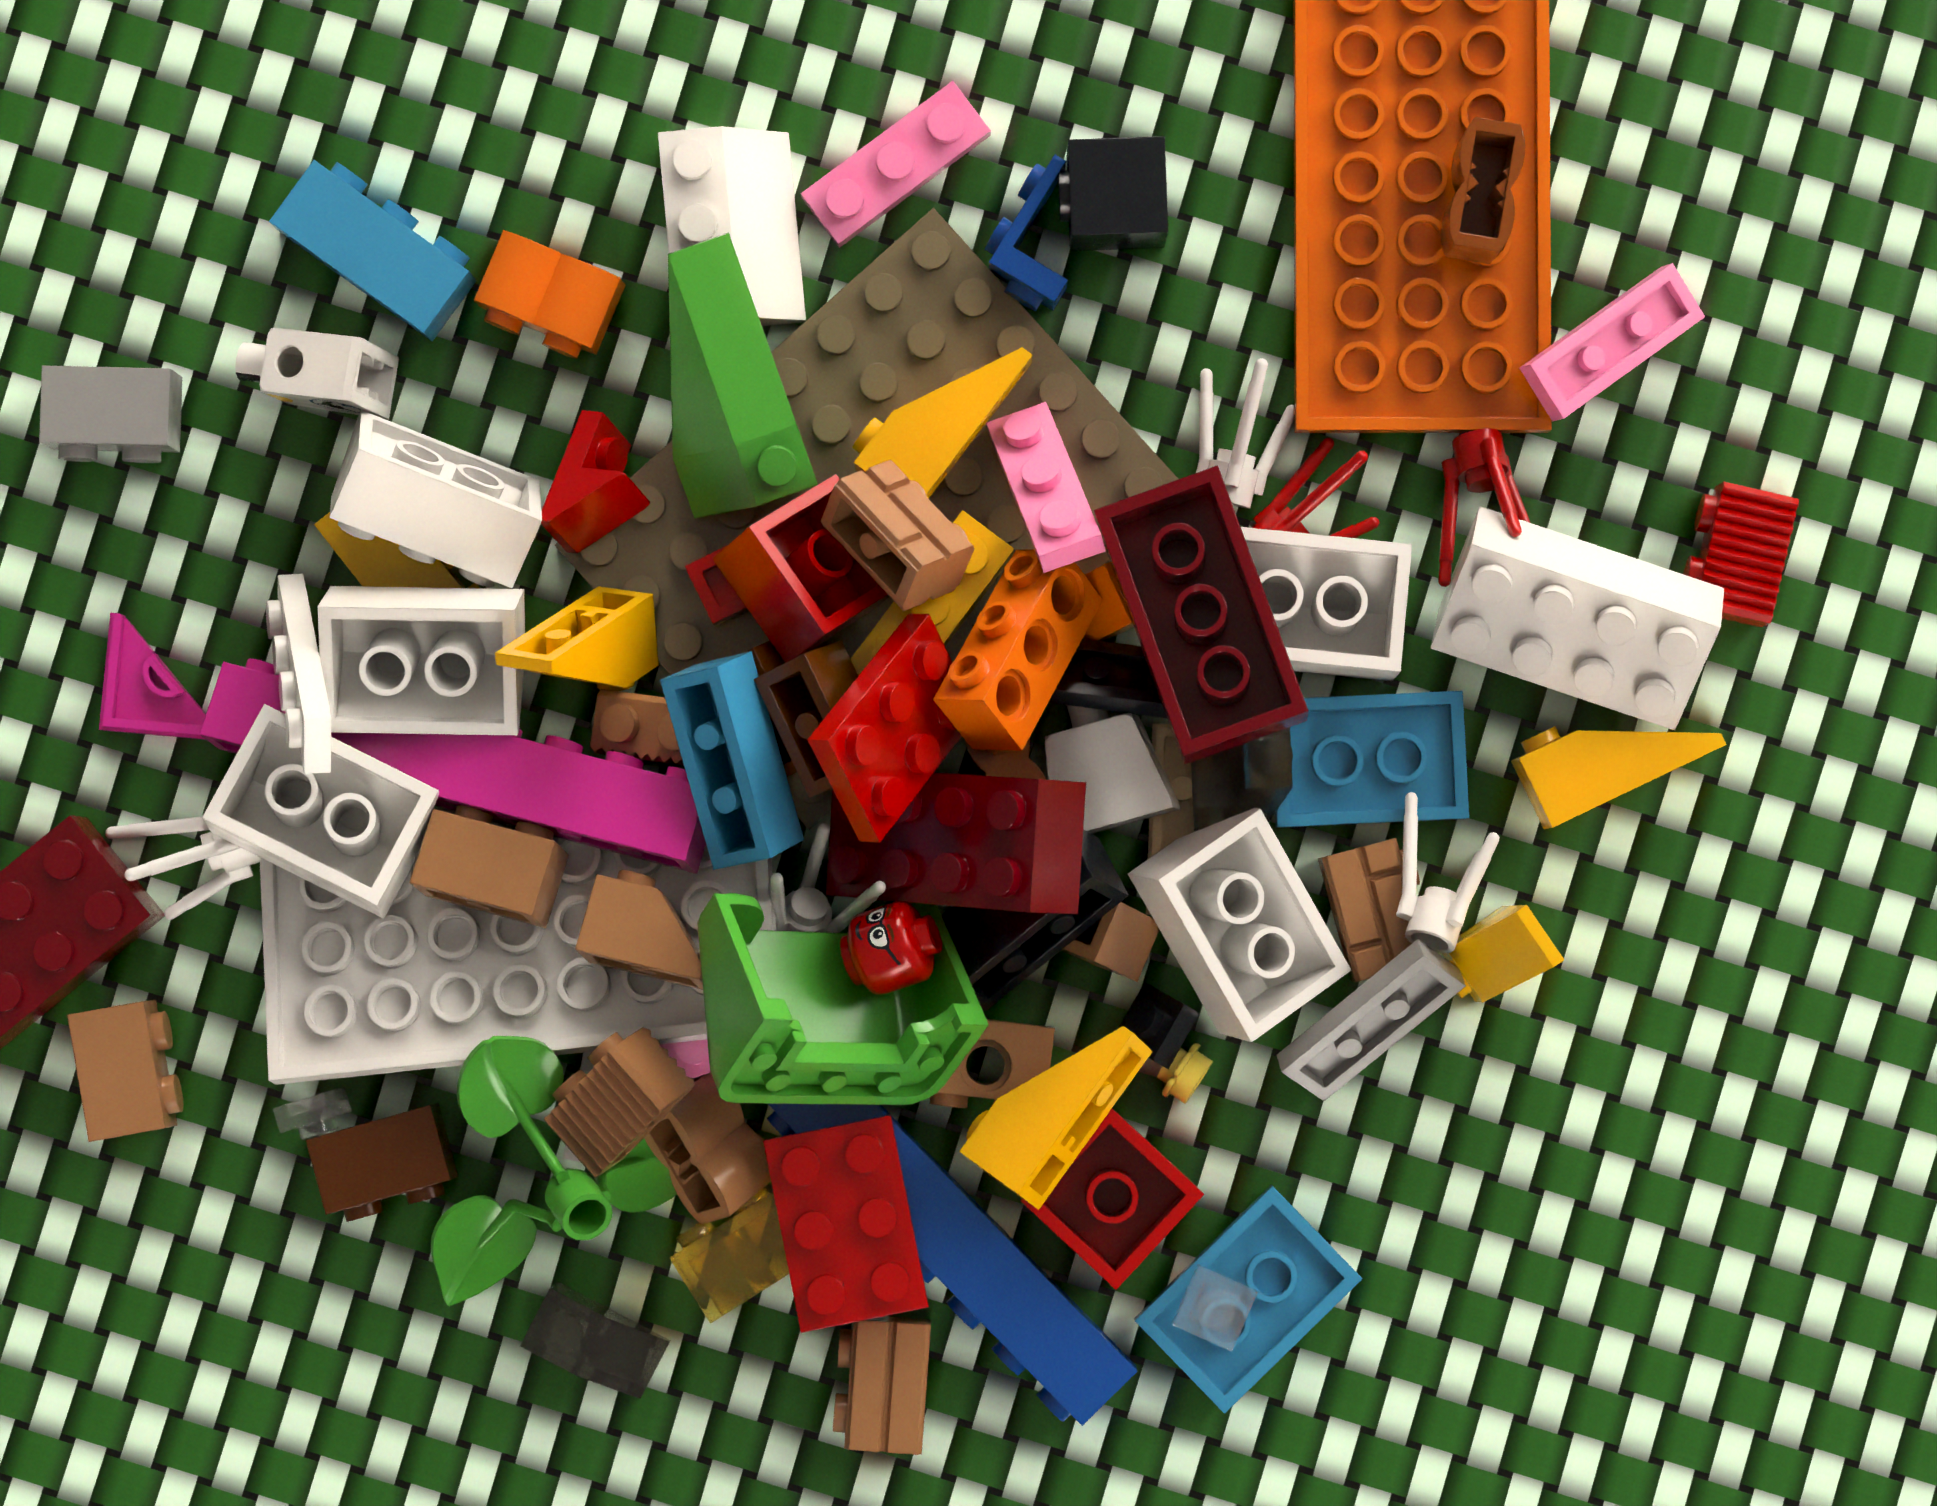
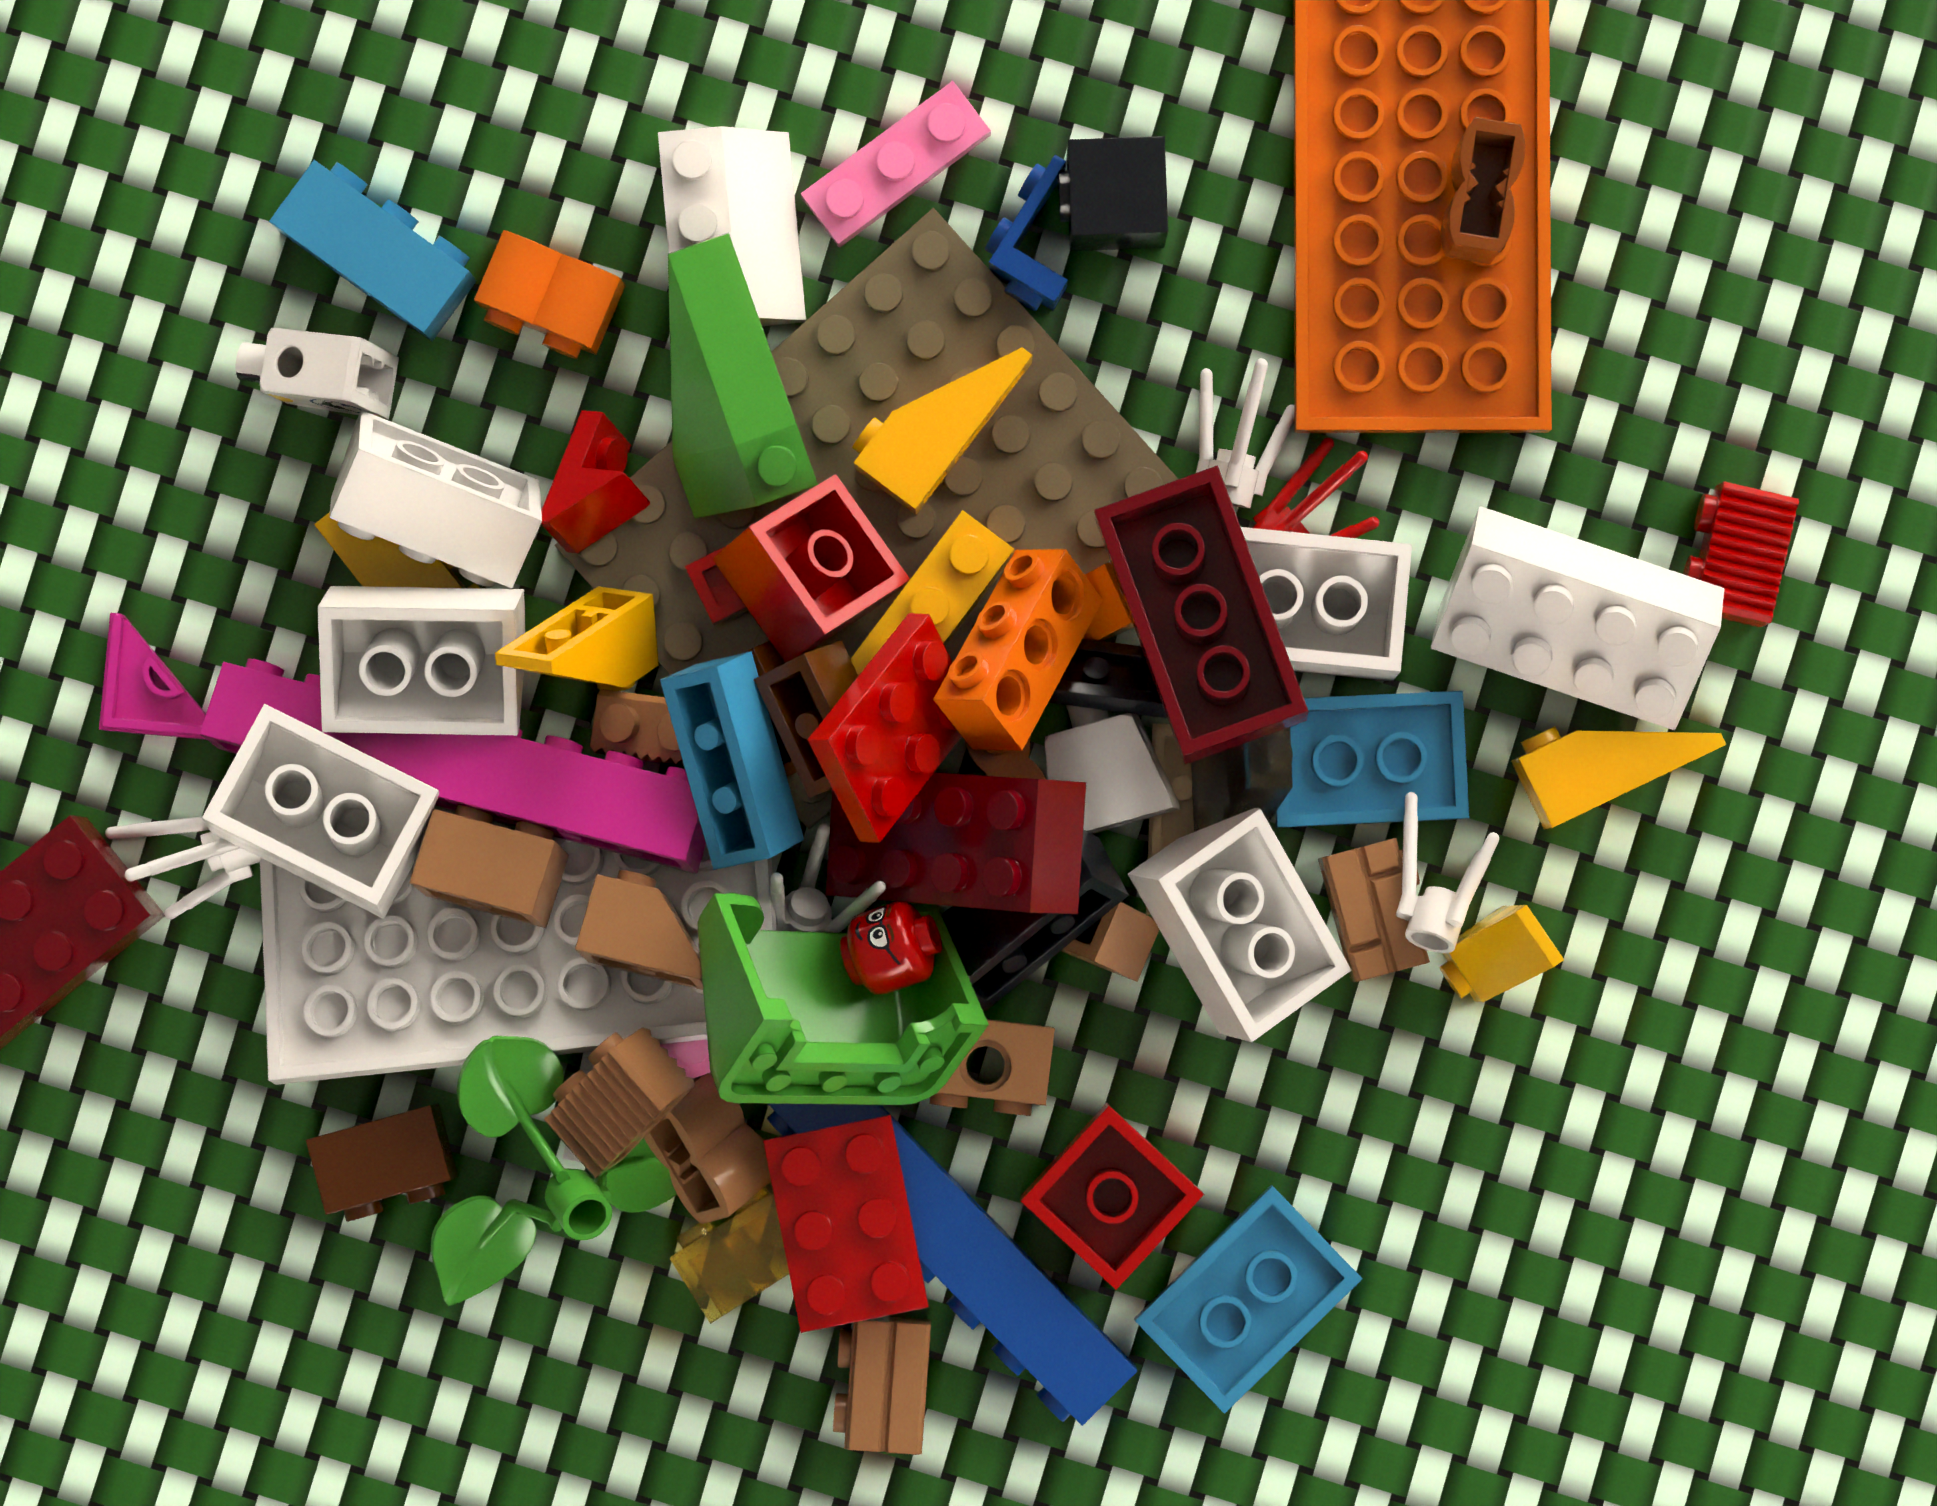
light grey brick [39,365,183,463] -> none
medium nougat brick [67,1000,184,1142] -> none
white plate [266,574,331,774] -> none
clear plate [273,1087,351,1140] -> none
clear smoke slope [520,1282,671,1399] -> none
medium nougat brick [820,460,975,611] -> none
yellow slope [959,1026,1153,1210] -> none
bright pink plate [986,402,1106,573] -> none
black plate [1118,982,1200,1069] -> none
light yellow plate [1157,1043,1213,1104] -> none
clear plate [1172,1264,1258,1352] -> none
light grey plate [1277,939,1466,1101] -> none
red plant [1438,428,1530,587] -> none
bright pink plate [1519,263,1705,422] -> none

